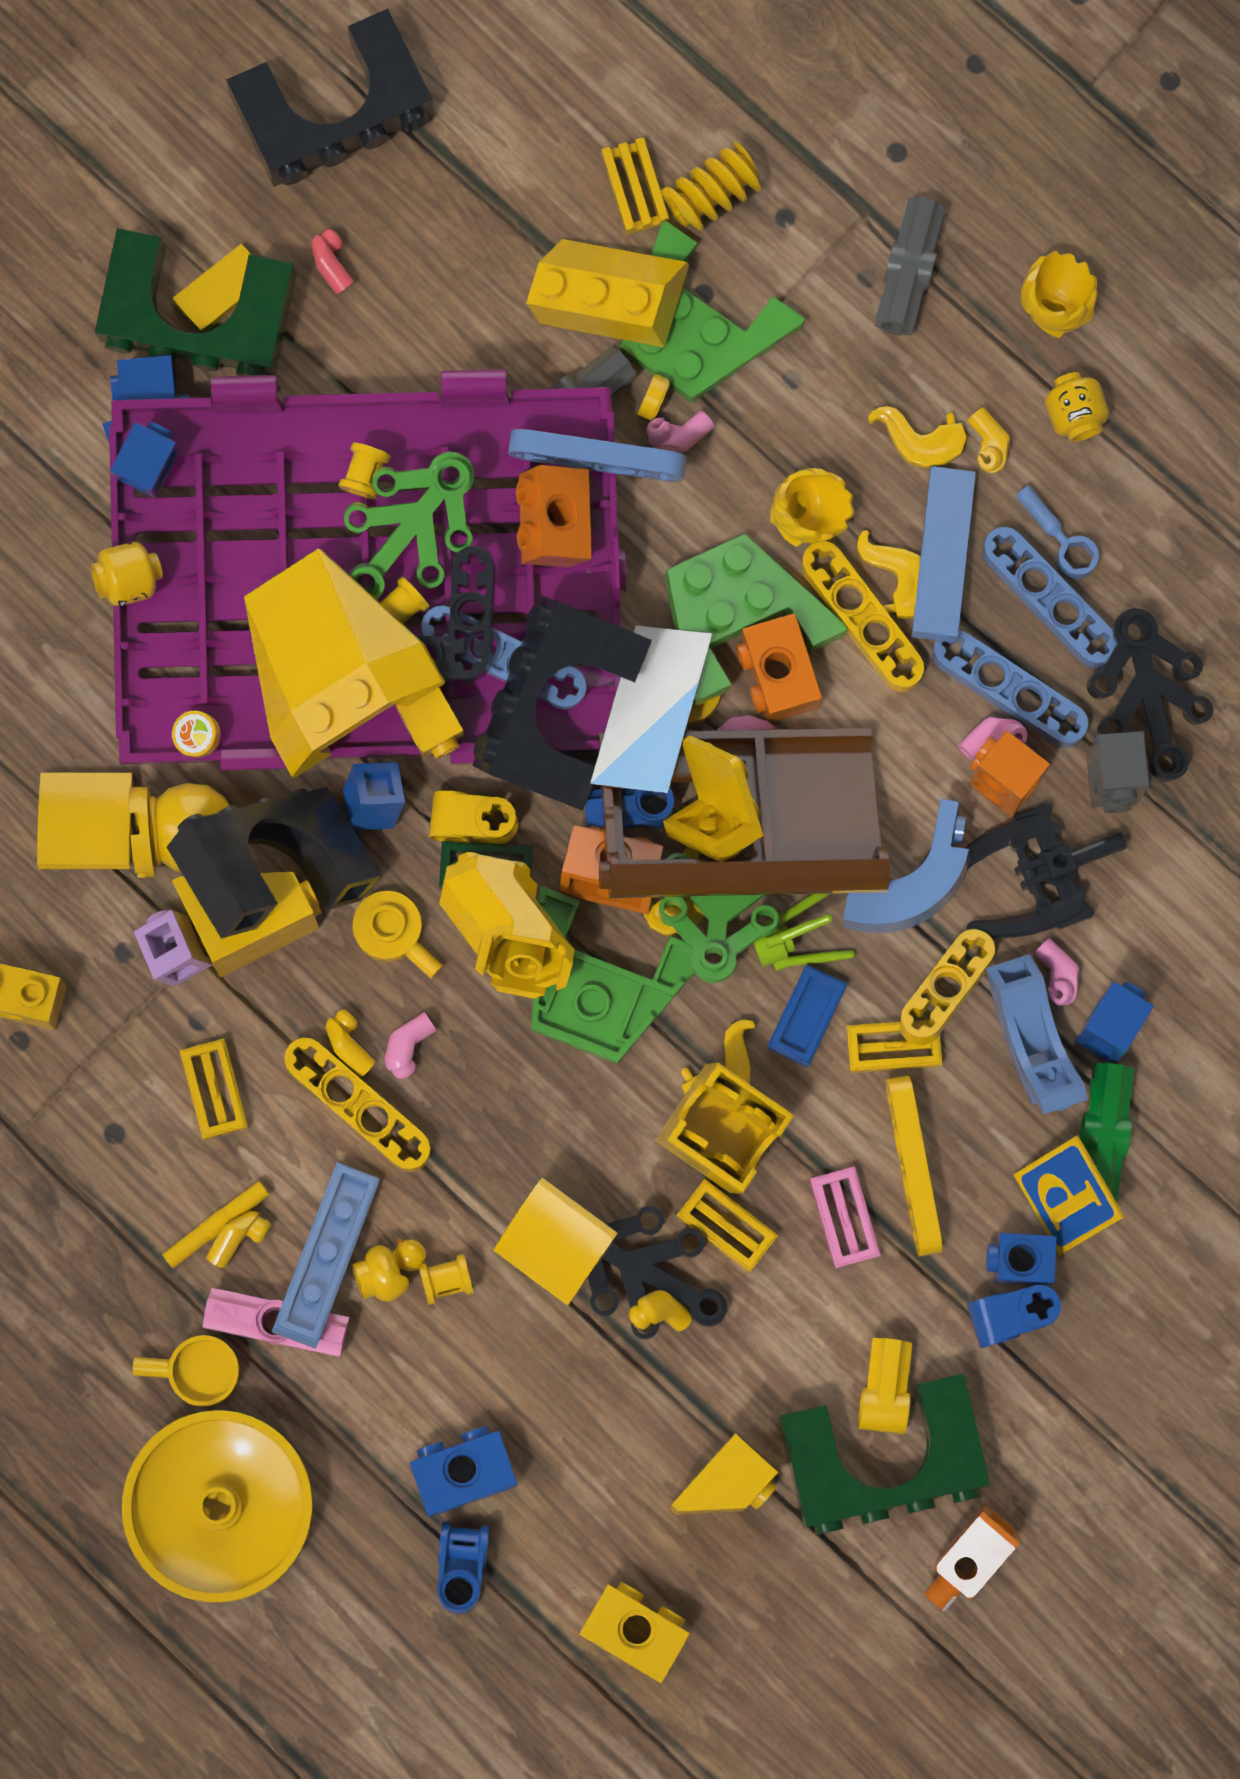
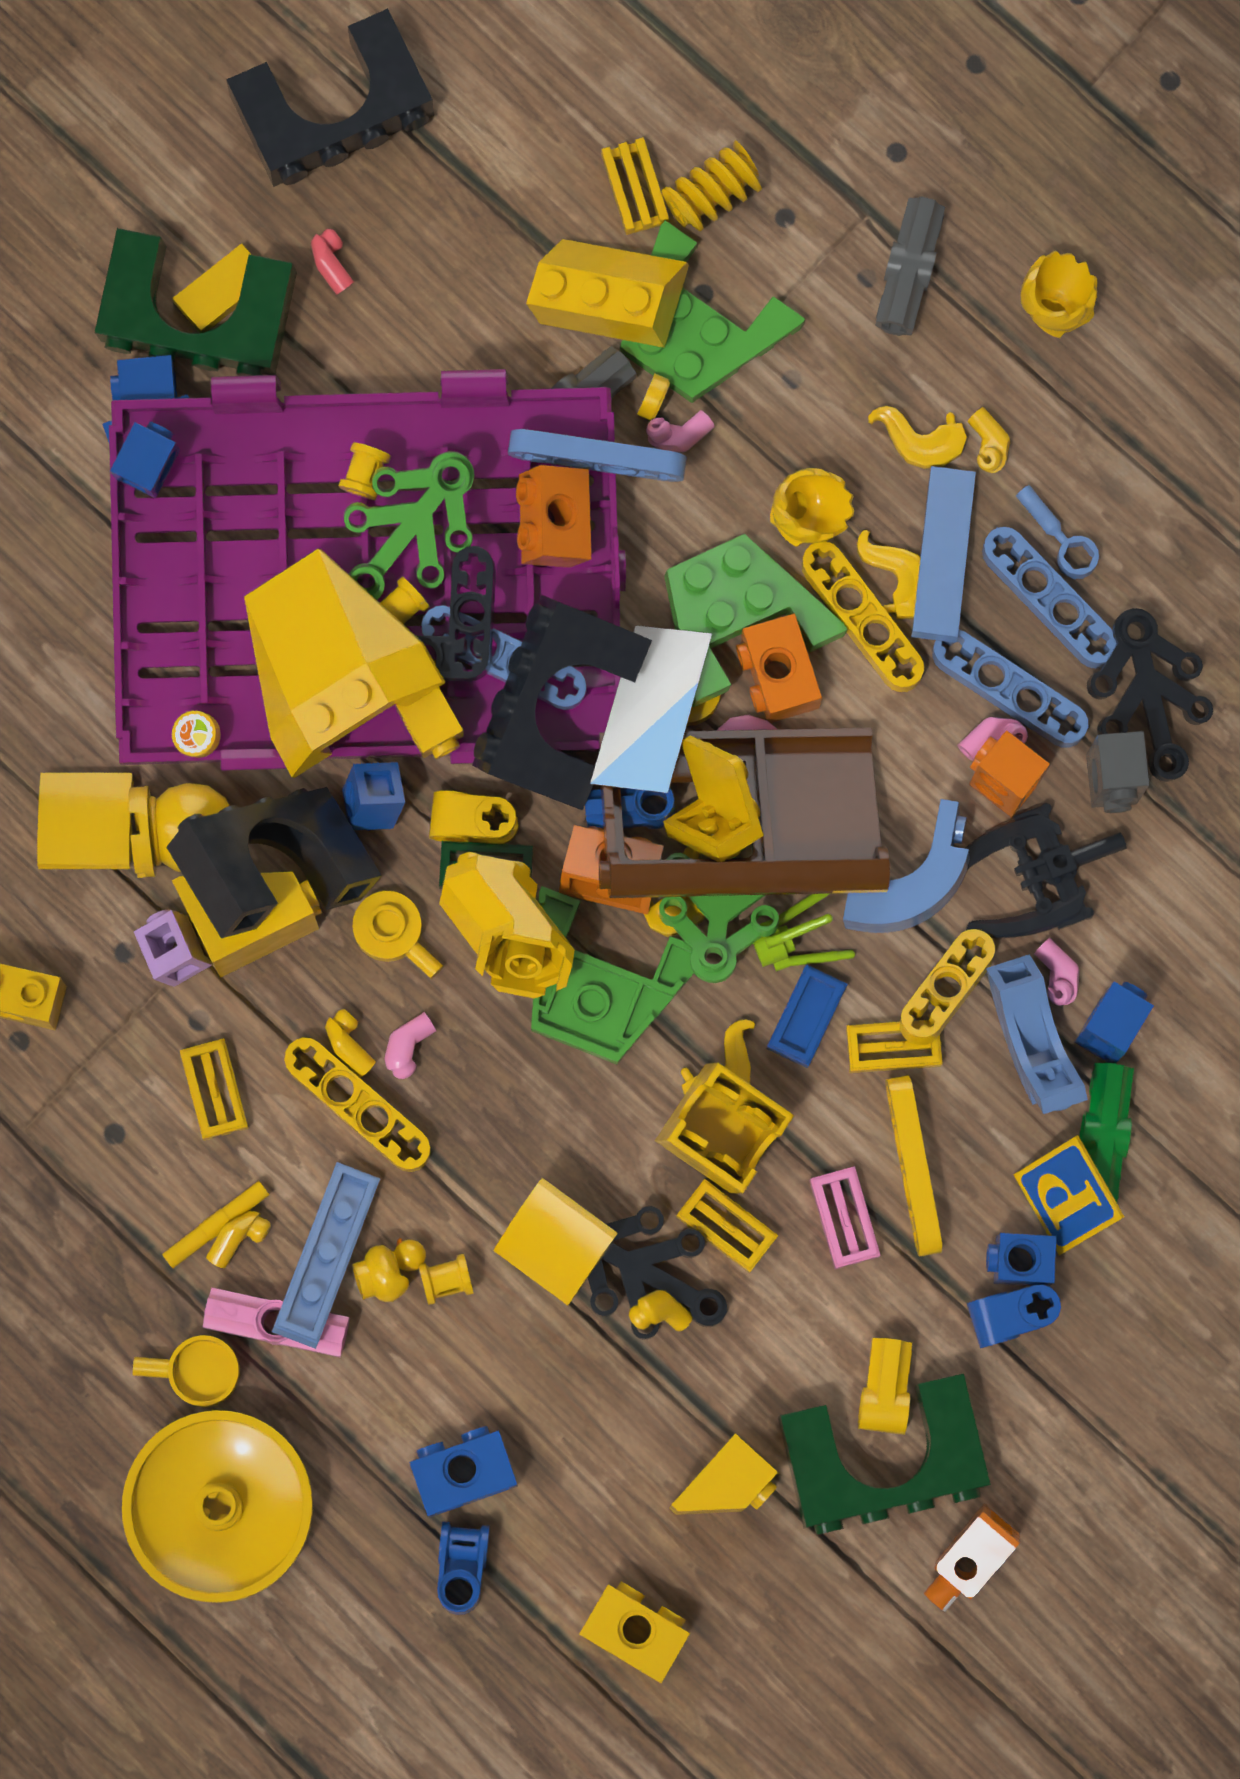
yellow head [91,542,162,606] -> none
yellow head [1044,372,1110,442] -> none

